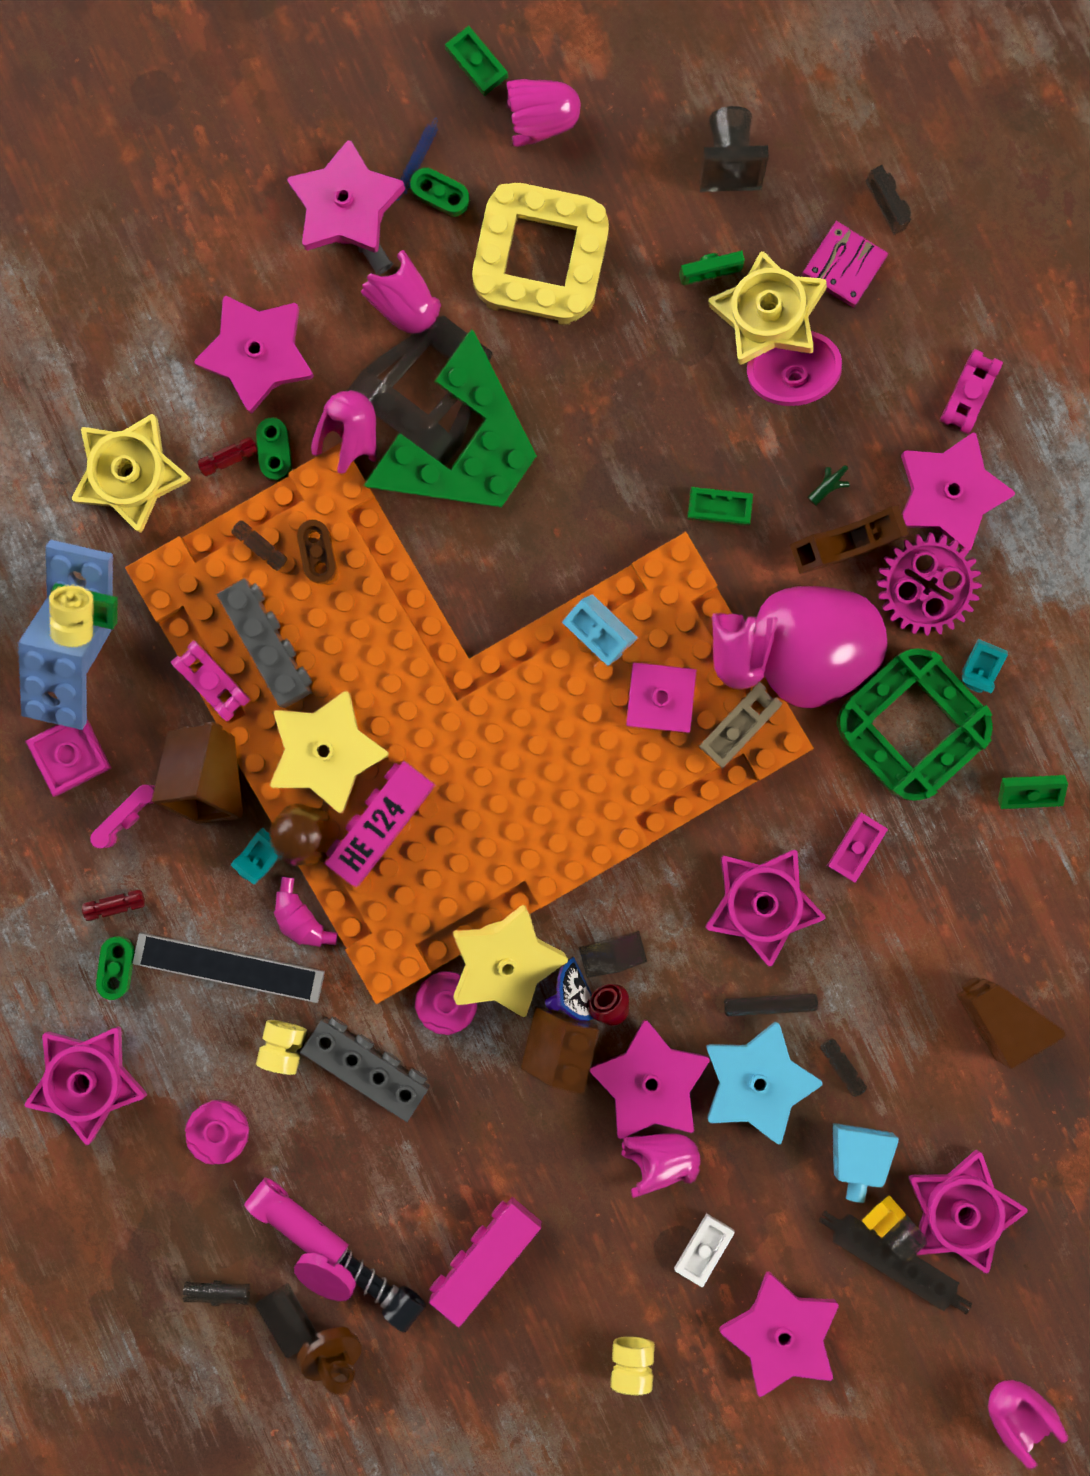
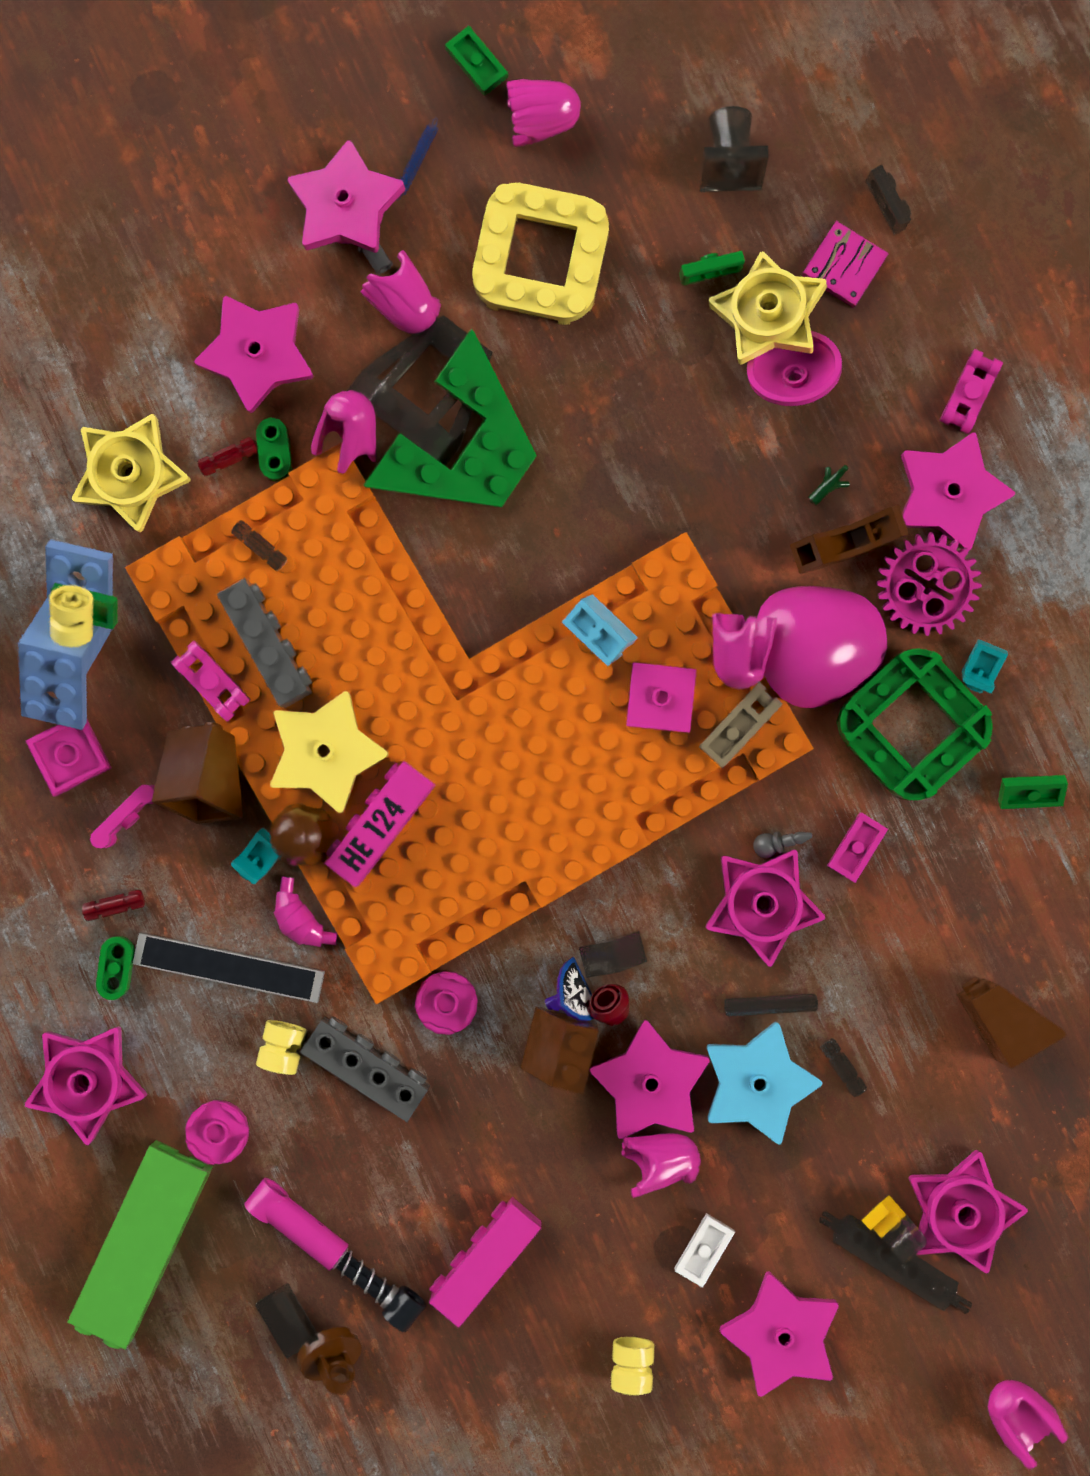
clear smoke pin [183,1280,250,1307] -> none
dark pink tile [294,1253,356,1301] -> none
reddish brown plate [297,520,337,584] -> none
green plate [410,168,470,216] -> none
light yellow plate [453,905,568,1017] -> none
green plate [687,487,753,526] -> none
medium azure torso [833,1123,899,1203] -> none
none -> bright green brick [67,1140,213,1349]
none -> dark grey bar [753,831,813,858]

